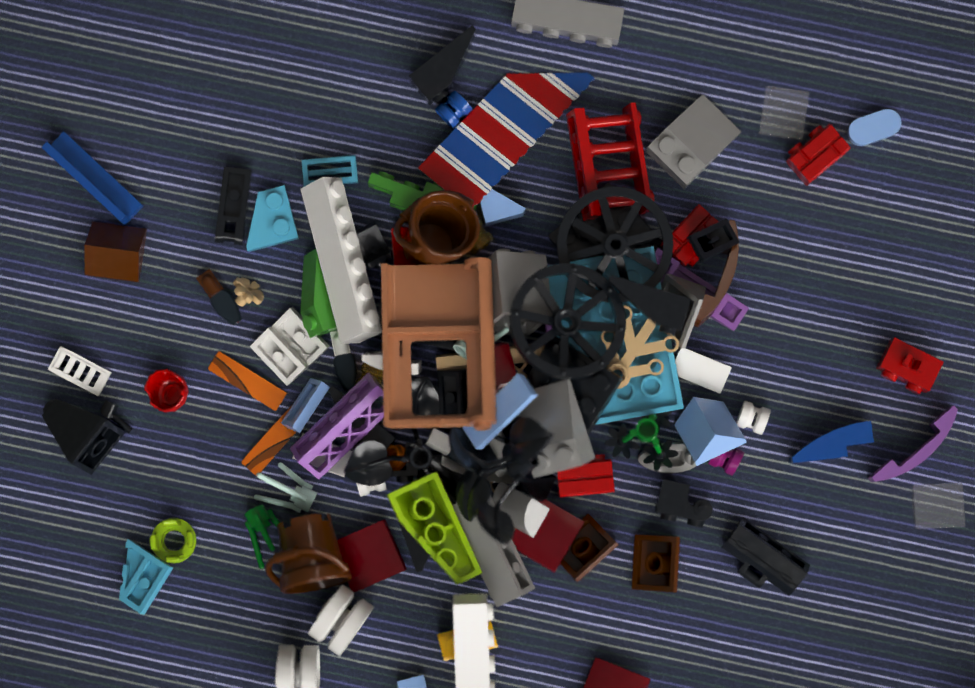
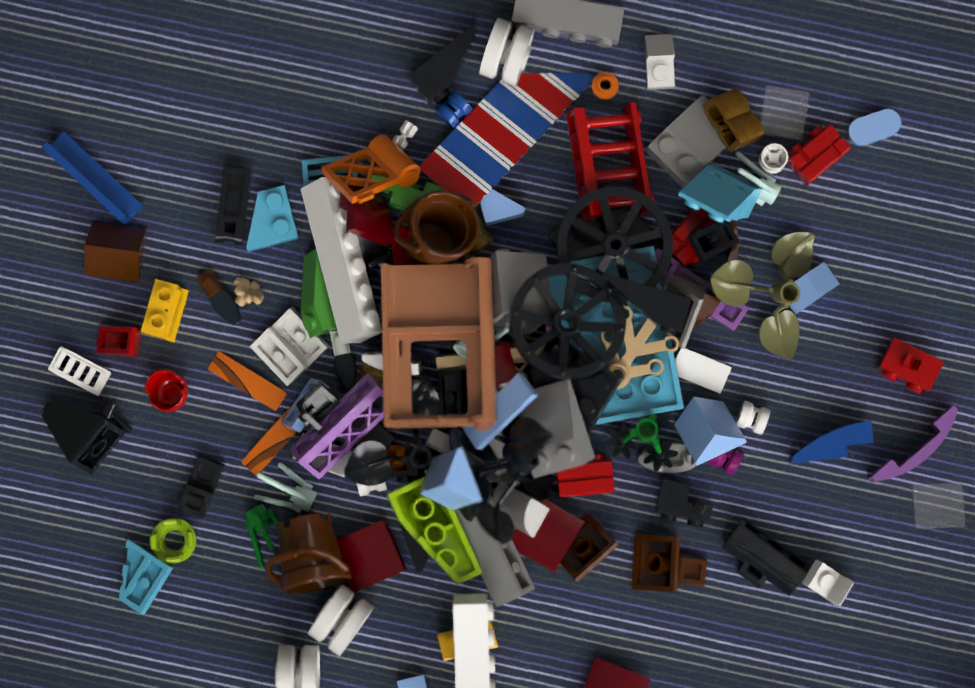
none -> red slope [96,326,142,358]
none -> yellow window [141,279,189,342]
none -> black slope [178,455,225,519]
none -> black bracket [296,381,340,431]
none -> orange piece [322,134,421,204]
none -> dark red slope [340,185,393,246]
none -> white piece [392,120,418,149]
none -> light blue slope [420,447,482,510]
none -> white wheel [479,18,534,87]
none -> orange plate [592,72,619,100]
none -> white slope [645,34,675,90]
none -> medium azure slope [678,164,763,223]
none -> reddish brown tile [678,556,708,587]
none -> pearl gold brick [704,88,764,152]
none -> olive plant [710,232,815,360]
none -> light aqua plant [736,152,782,206]
none -> white wheel [758,143,788,174]
none -> light blue slope [789,262,839,315]
none -> white slope [802,560,854,608]

